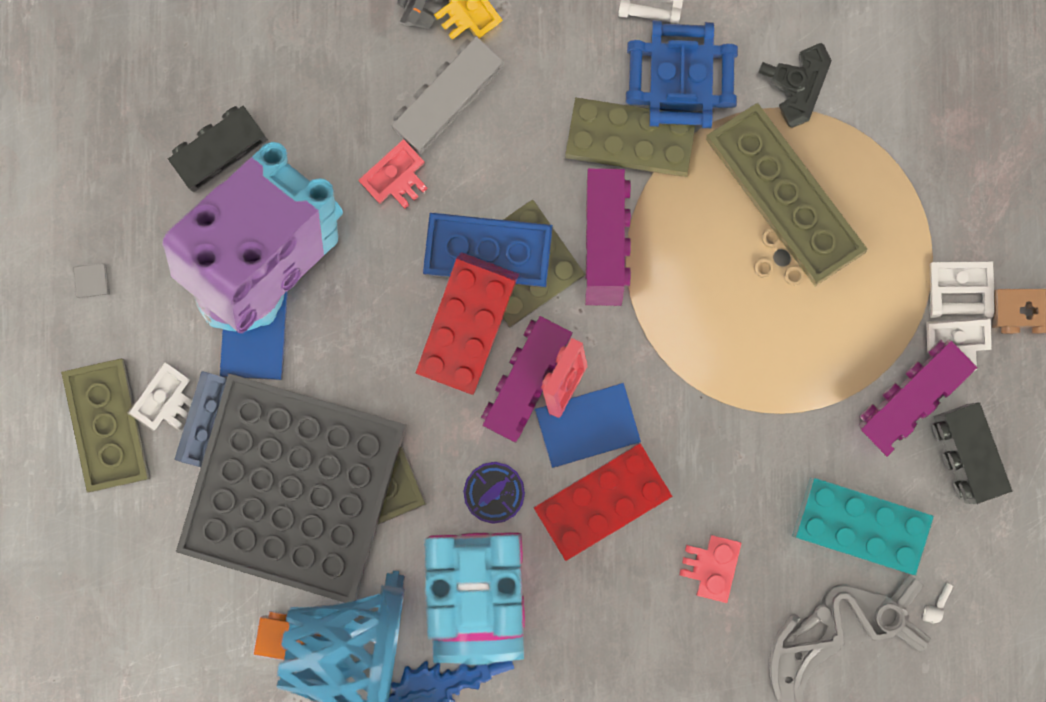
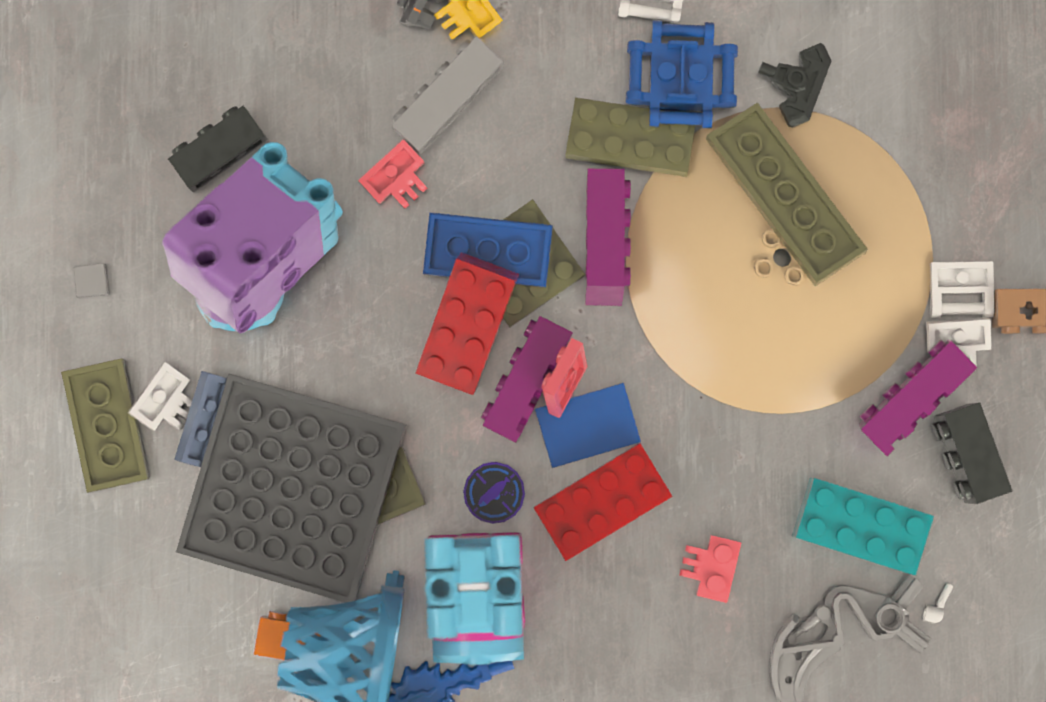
blue tile [220,291,288,380] -> none

